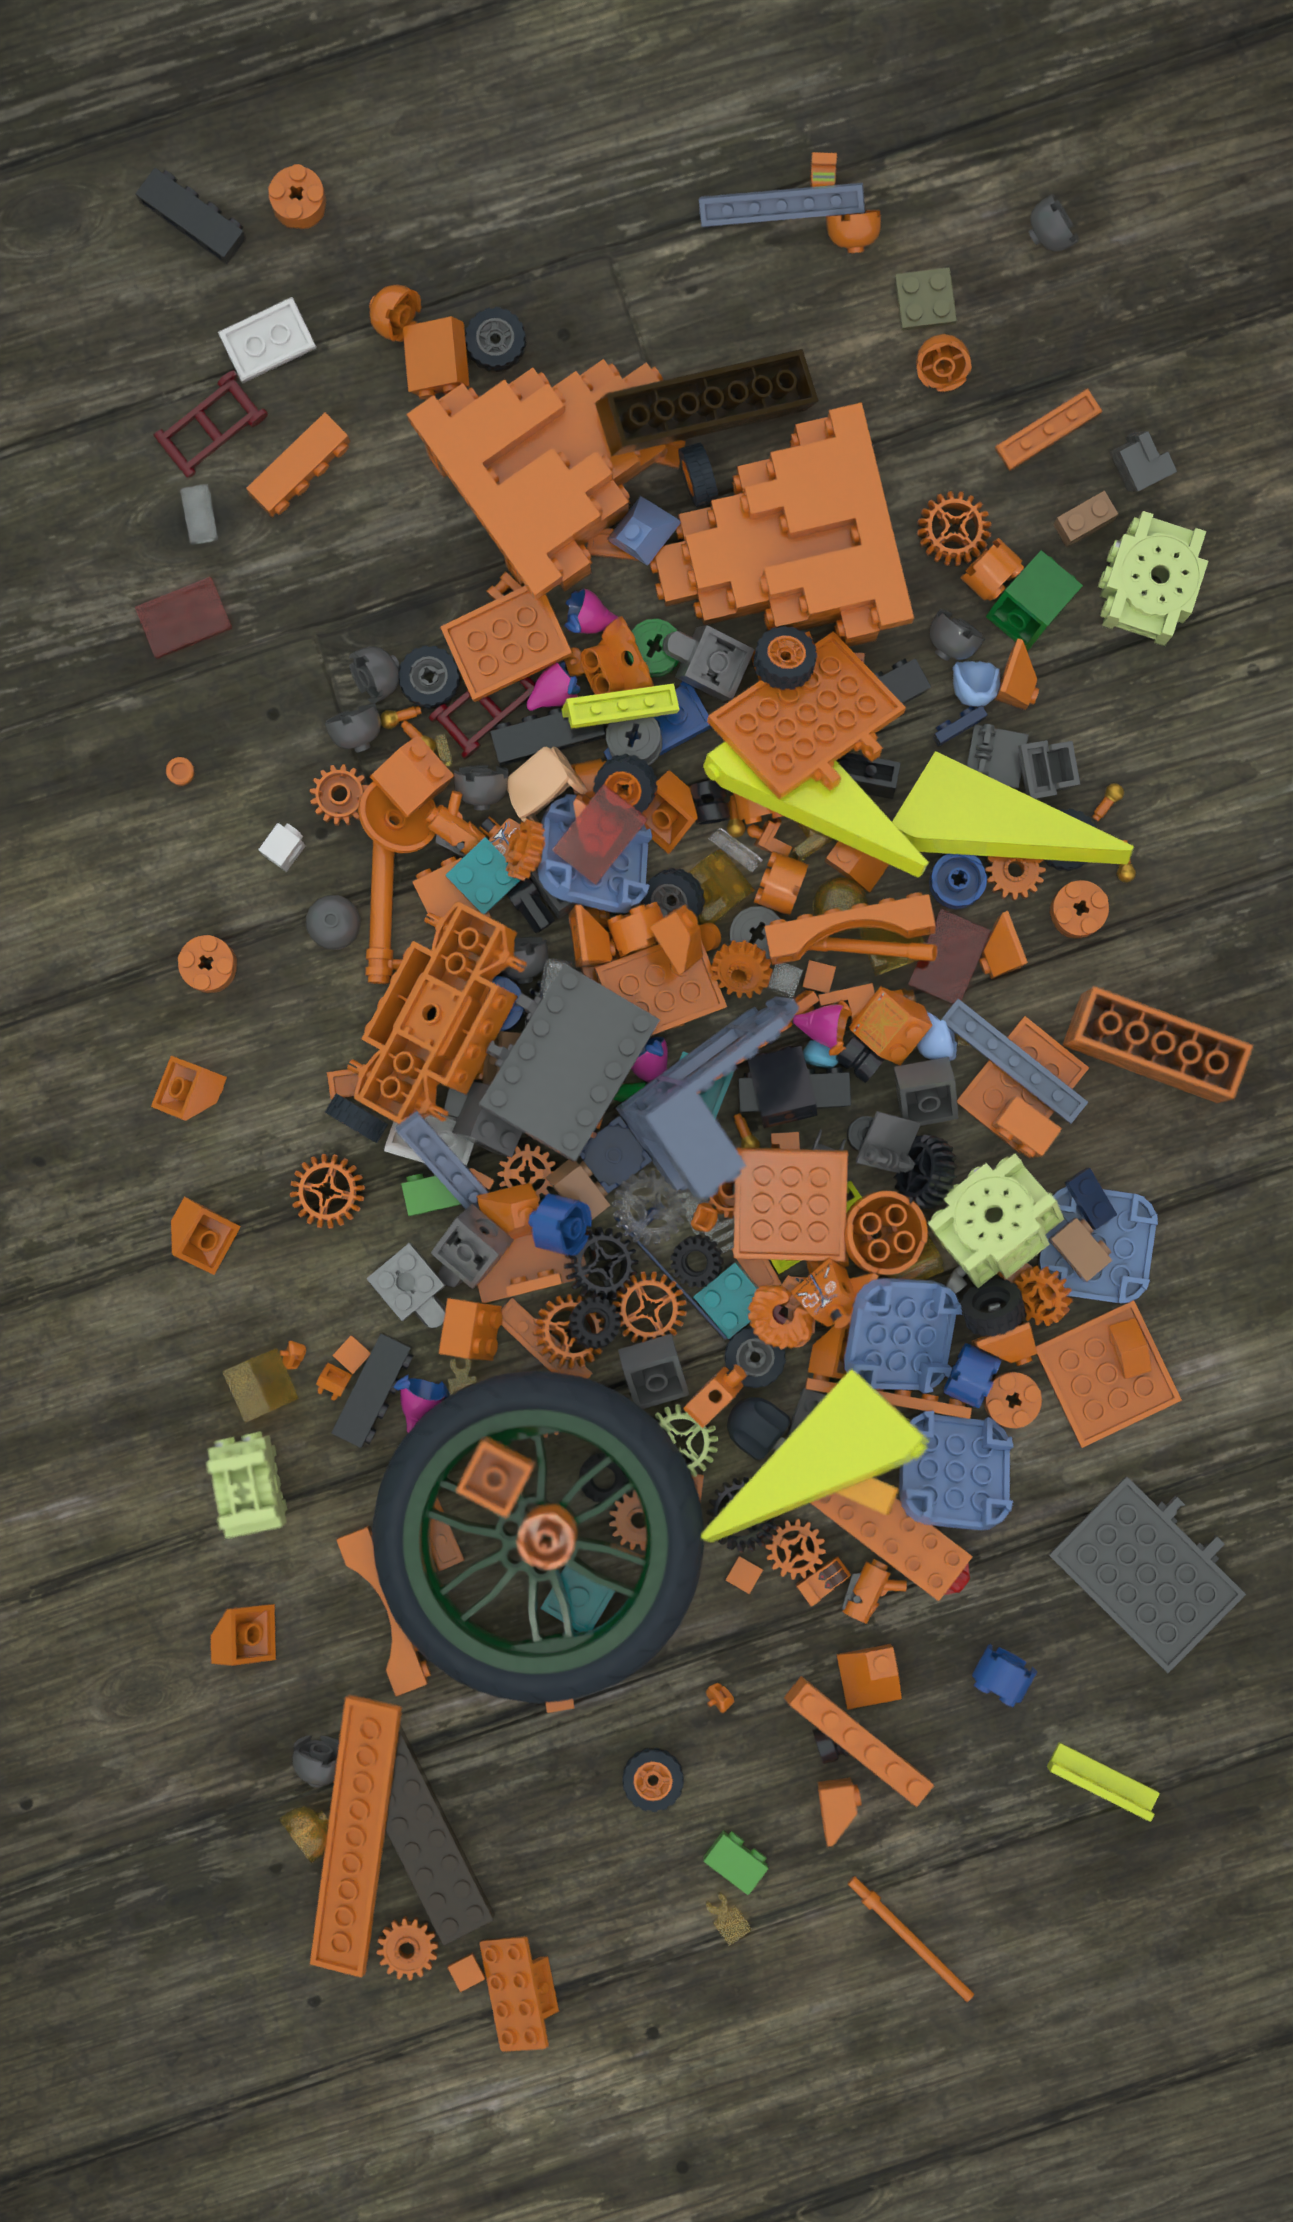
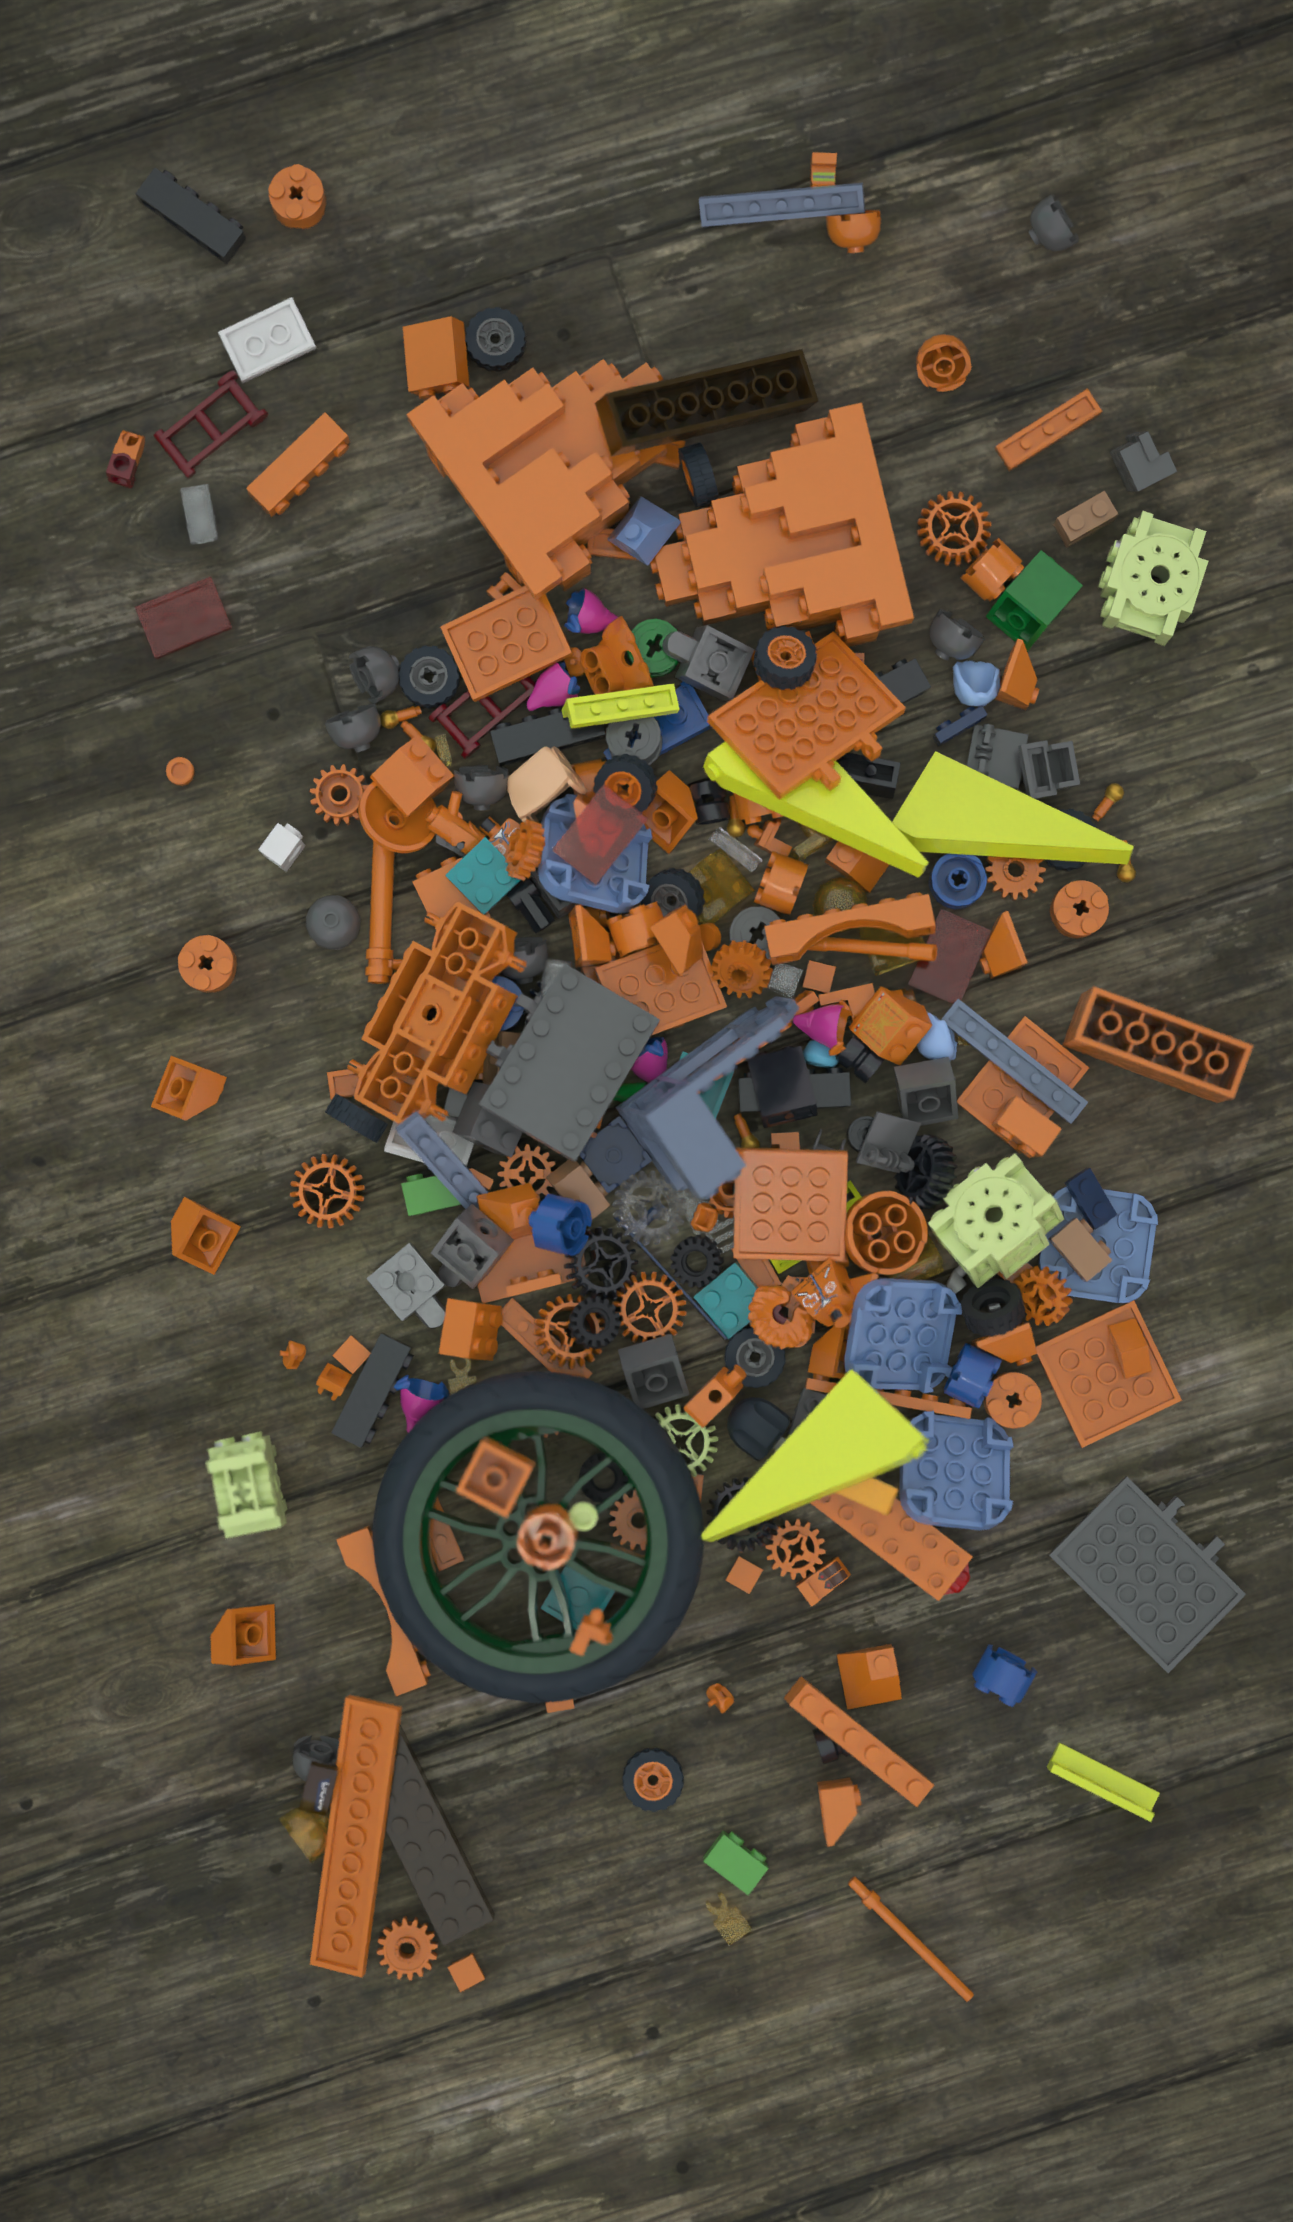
clear yellow slope [223,1348,299,1422] -> none
orange cylinder [369,285,421,342] -> none
orange bracket [479,1936,559,2052] -> none
orange piece [842,1559,907,1624] -> none
olive plate [895,267,957,331] -> none
none -> leg [106,430,145,489]
none -> dark brown slope [299,1761,338,1816]
none -> yellowish green plate [569,1502,597,1531]
none -> orange piece [570,1609,613,1656]

